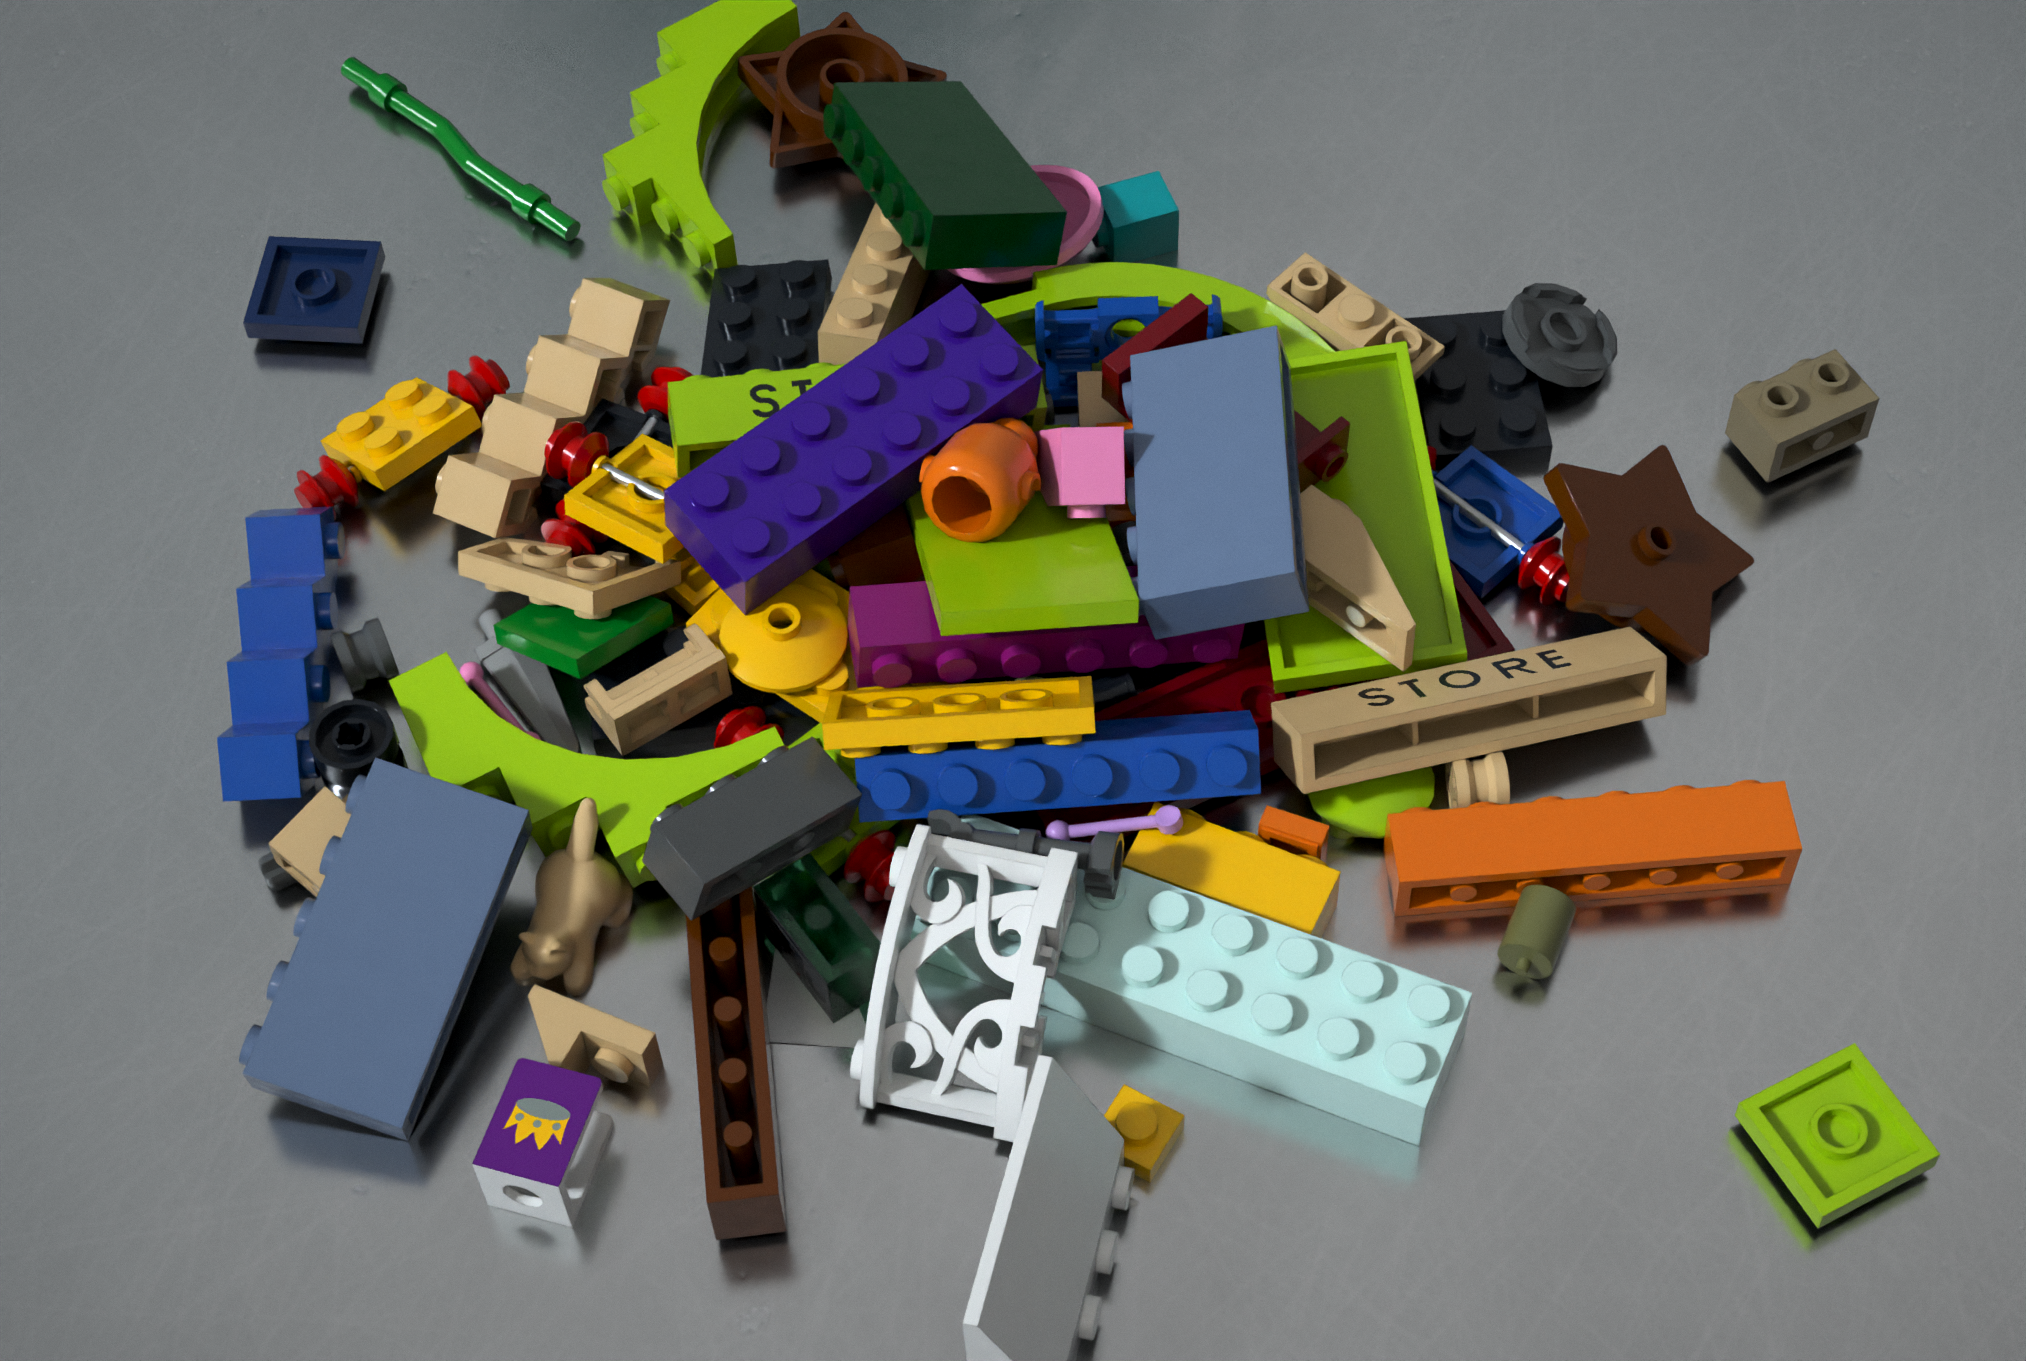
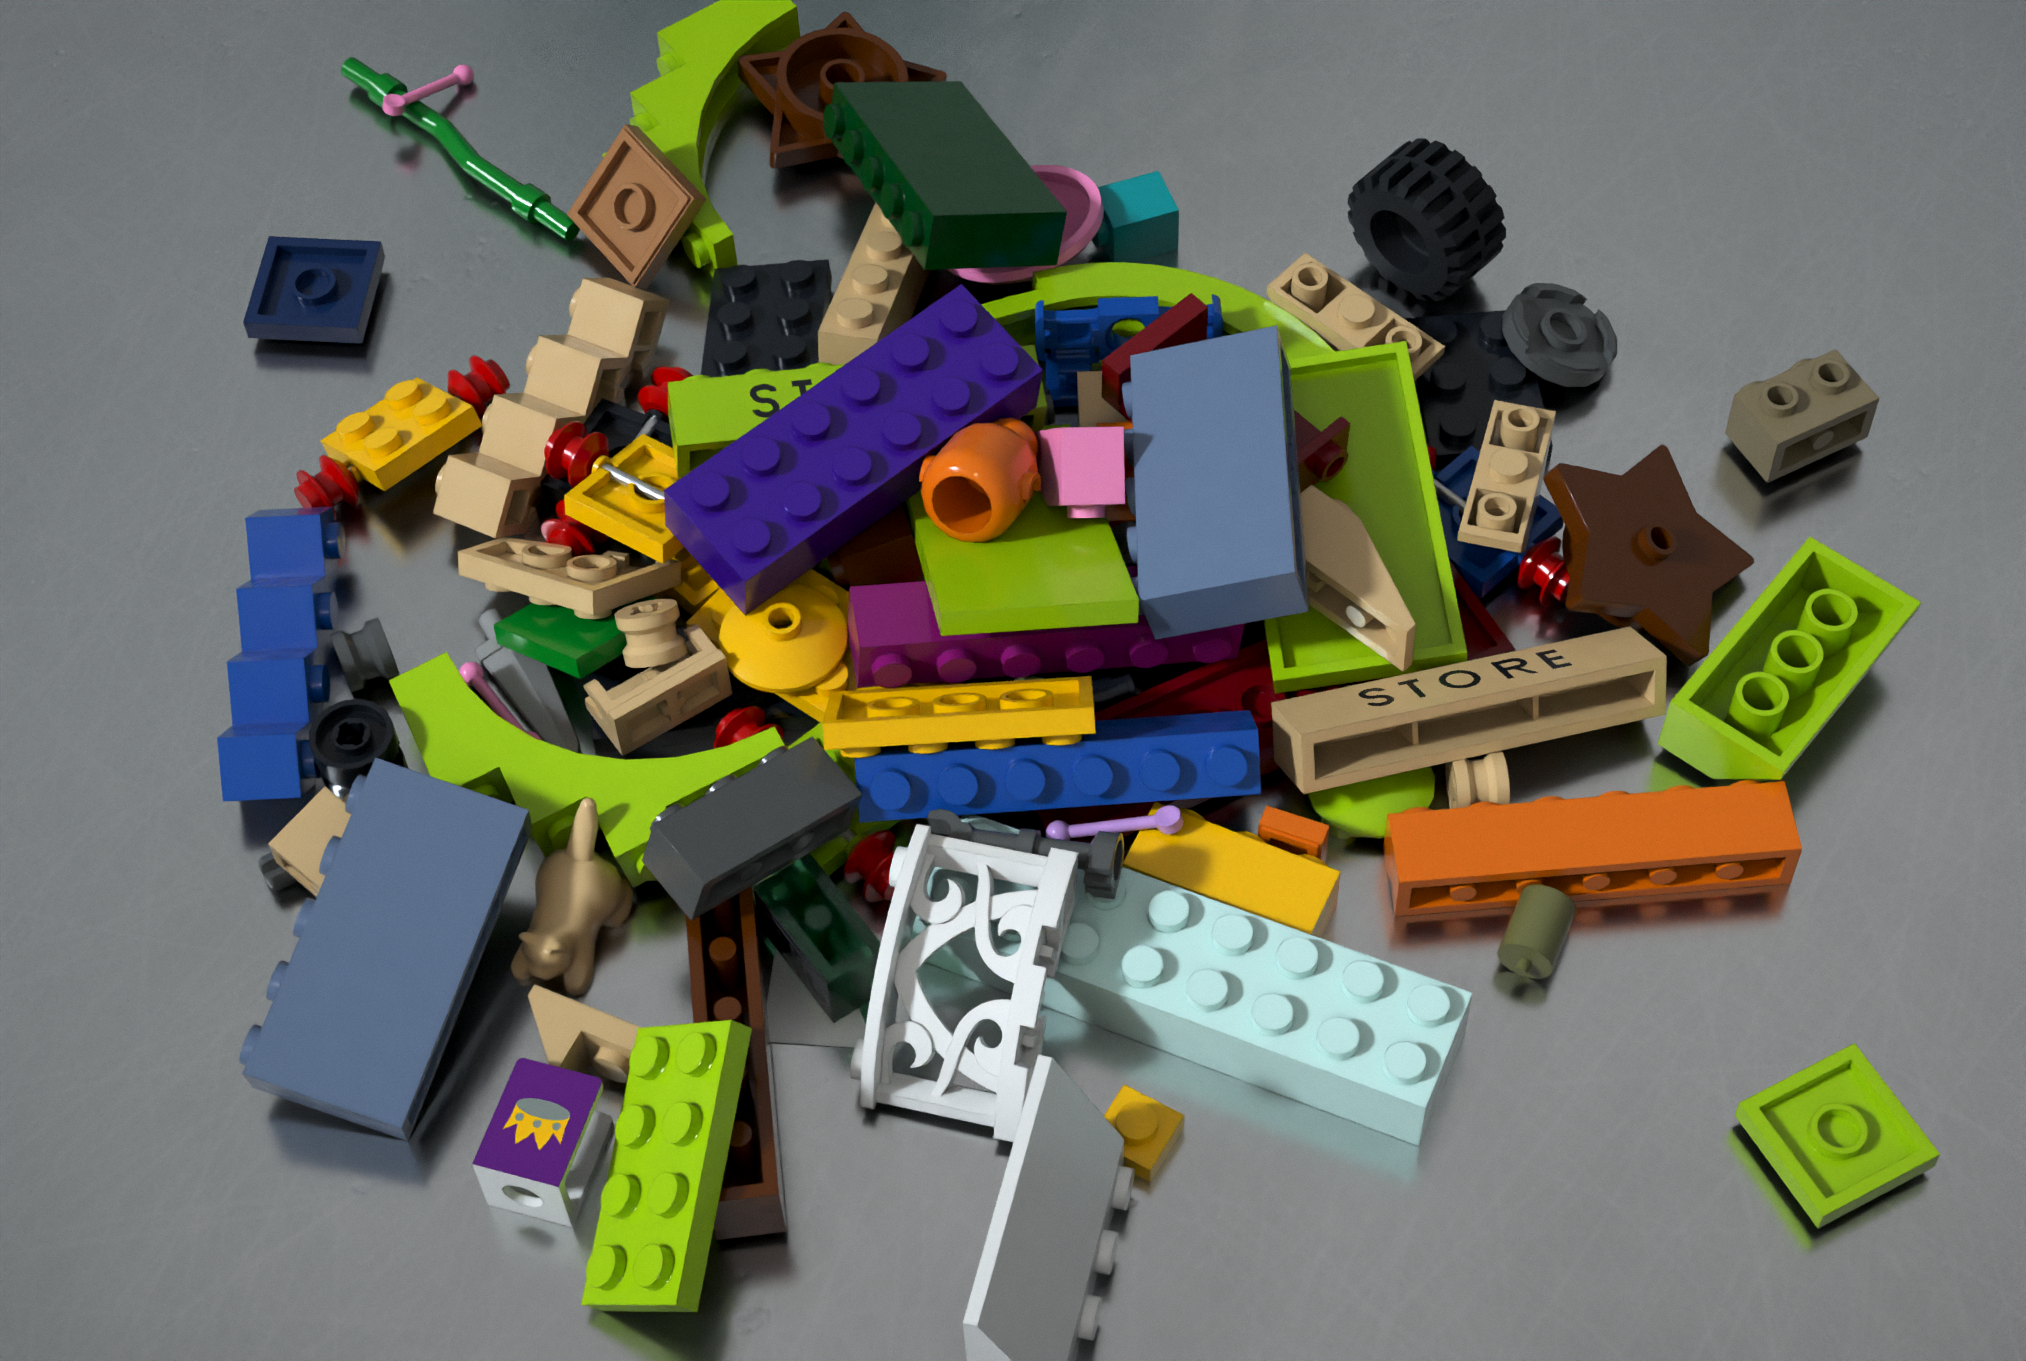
none -> bright pink hinge [382,64,474,116]
none -> medium nougat tile [567,124,707,289]
none -> lime plate [581,1020,752,1312]
none -> tan wheel [614,599,688,668]
none -> black tyre [1347,138,1506,301]
none -> tan slope [1457,400,1556,553]
none -> lime slope [1658,537,1921,780]

